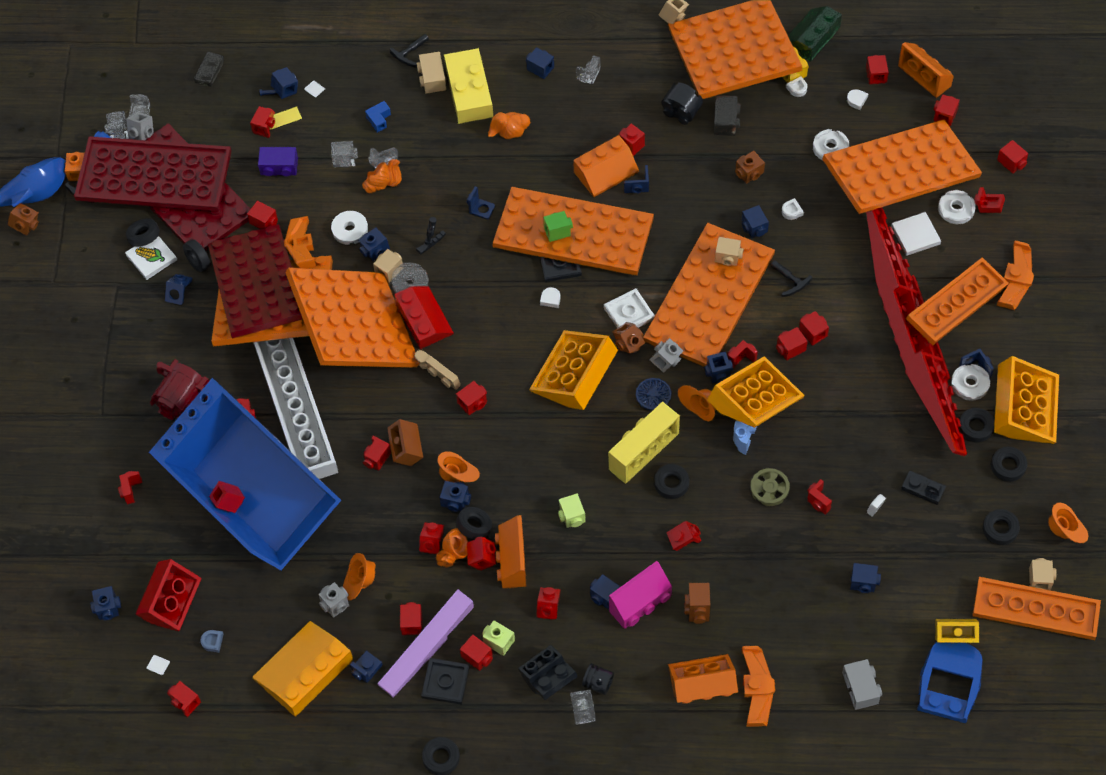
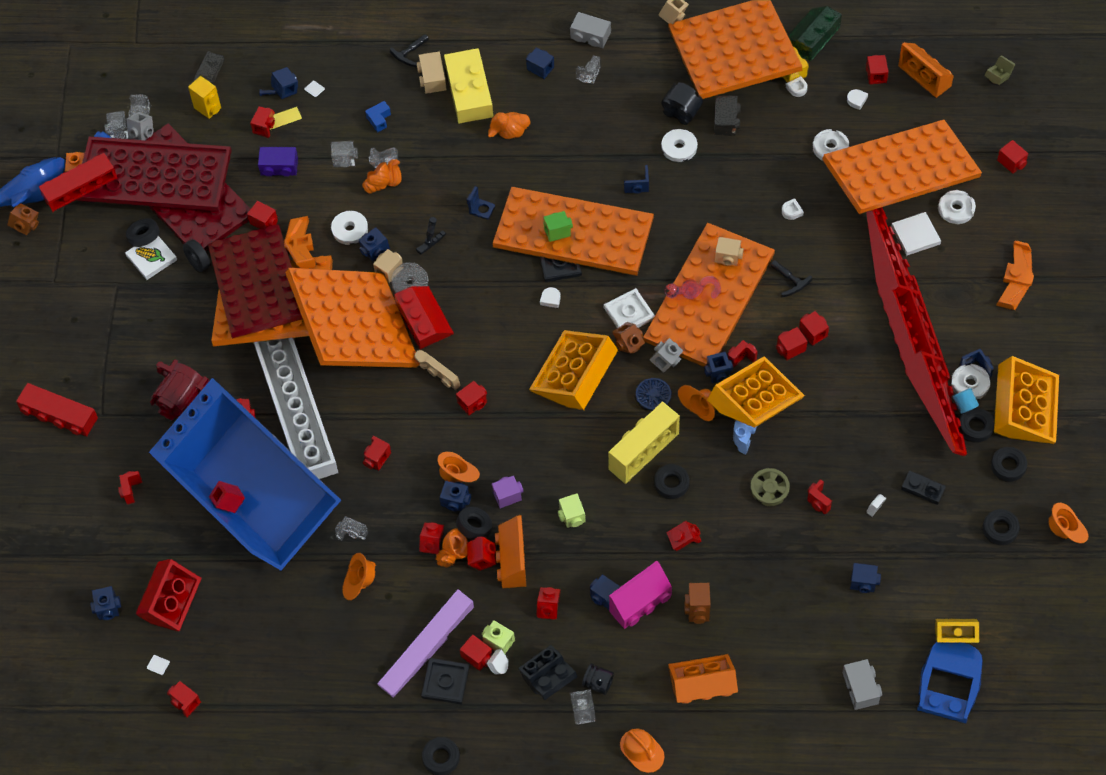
dark blue bracket [165,274,193,305] -> none
sand blue tile [200,630,224,653] -> none
light orange slope [252,621,353,717] -> none
light grey brick [319,582,349,618] -> none
dark blue bracket [350,651,383,683] -> none
dark orange brick [387,419,423,466] -> none
red brick [400,602,422,635] -> none
orange slope [573,135,639,197] -> none
red brick [619,123,645,156] -> none
dark orange brick [735,151,765,184] -> none
dark blue brick [742,205,769,238] -> none
orange plate [742,646,775,727] -> none
orange plate [906,258,1009,345] -> none
red brick [933,95,960,127] -> none
orange plate [973,577,1101,640] -> none
red bracket [975,187,1005,213] -> none
tan brick [1029,558,1056,591] -> none
none -> red brick [16,383,98,437]
none -> red brick [39,153,117,212]
none -> yellow brick [188,76,221,119]
none -> clear bracket [335,516,368,541]
none -> white tile [487,649,508,674]
none -> medium lavender brick [492,476,523,508]
none -> light grey piece [570,12,611,48]
none -> orange piece [620,729,665,773]
none -> white tile [661,129,698,162]
none -> clear pink piece [664,276,721,299]
none -> medium azure piece [952,388,979,414]
none -> olive bracket [984,56,1015,85]

